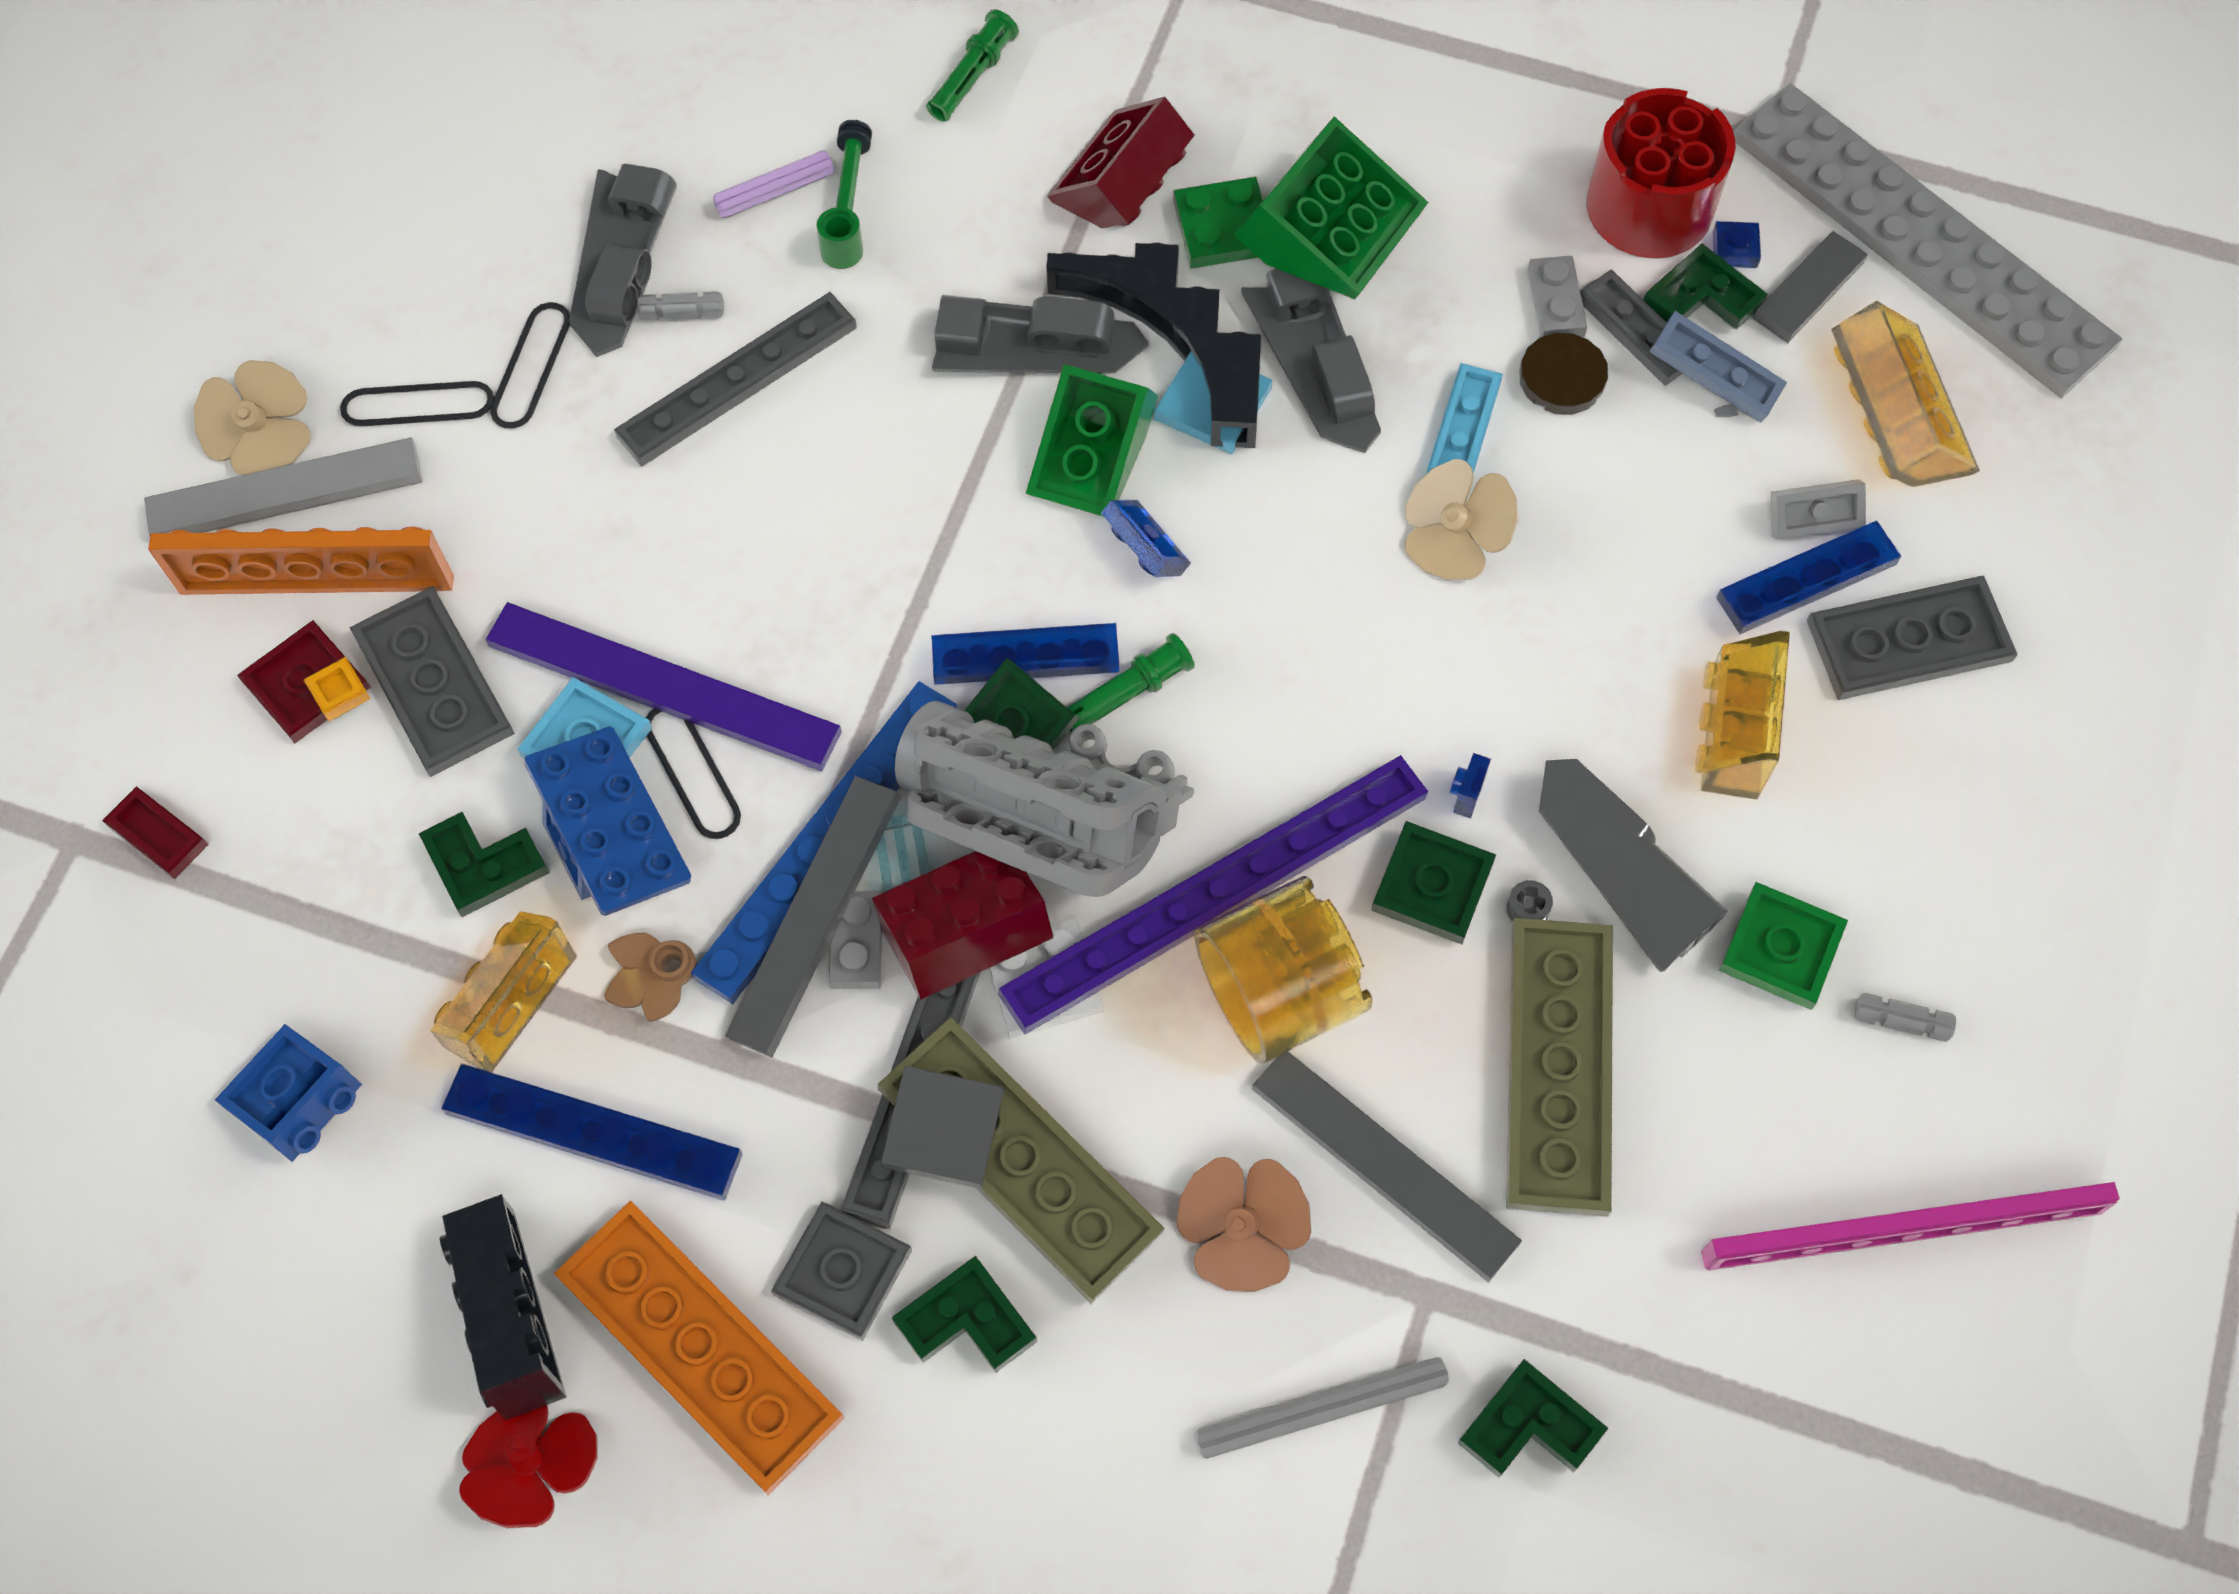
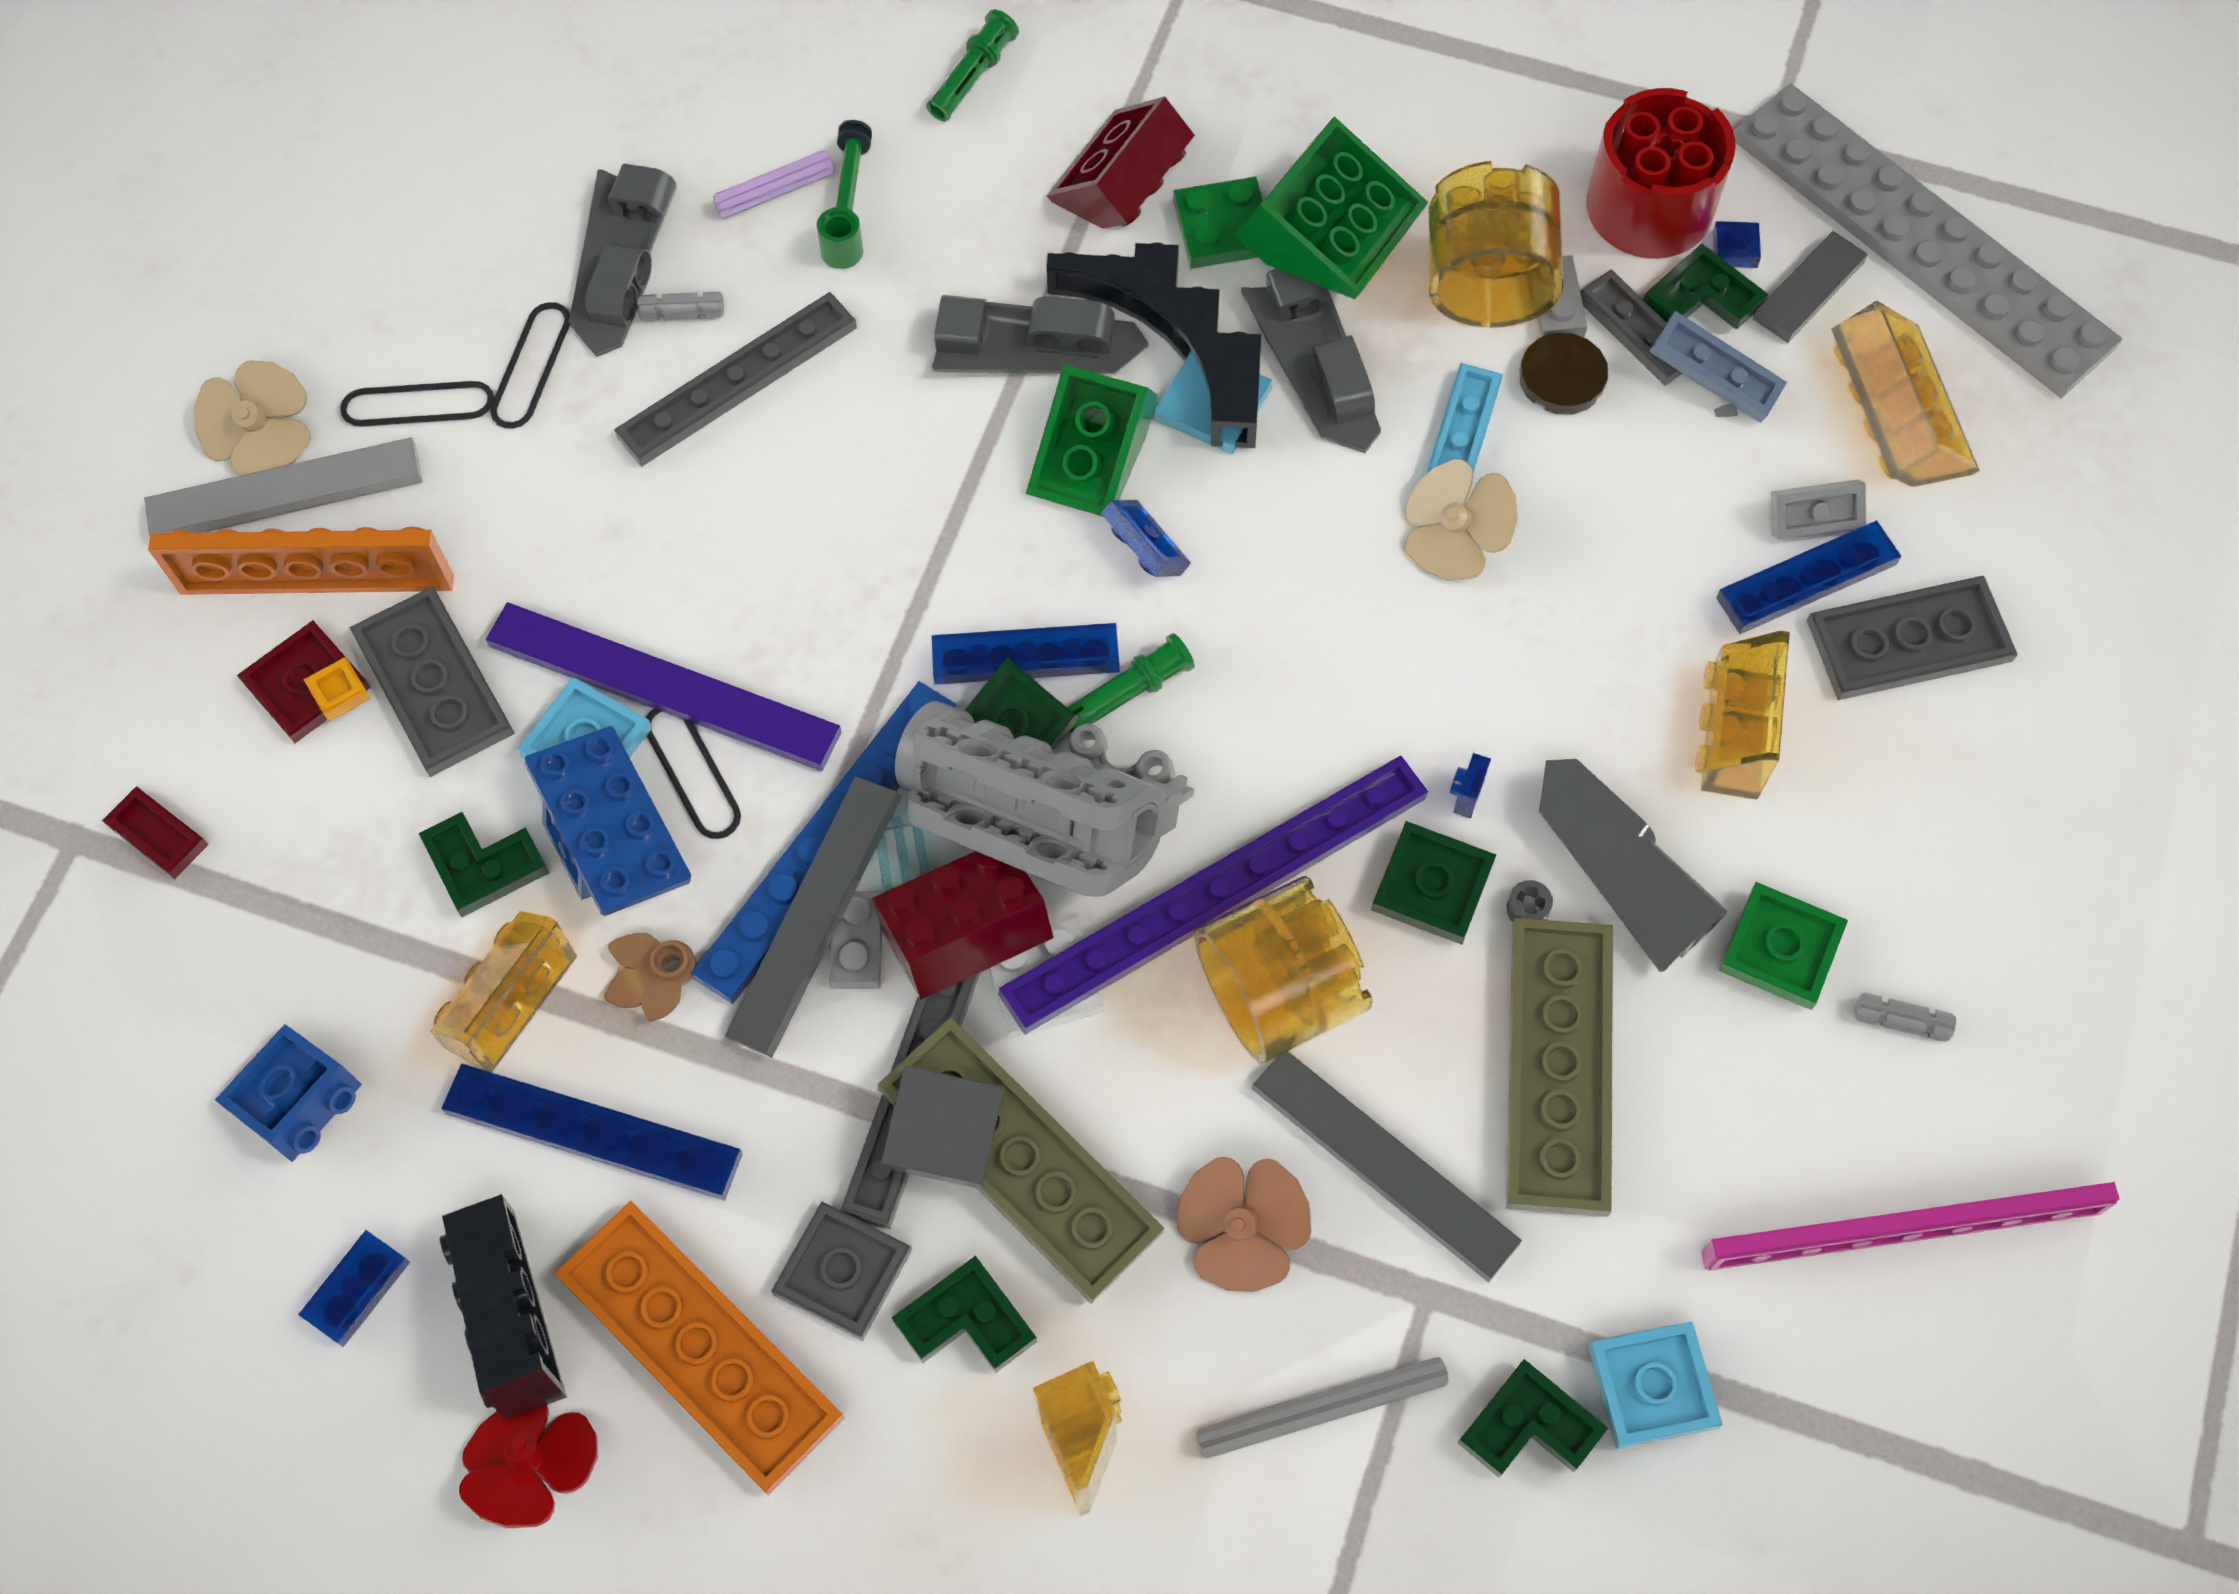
none -> clear blue plate [298,1230,410,1347]
none -> clear yellow slope [1032,1361,1122,1516]
none -> clear yellow brick [1428,161,1564,327]
none -> medium azure plate [1588,1321,1723,1450]

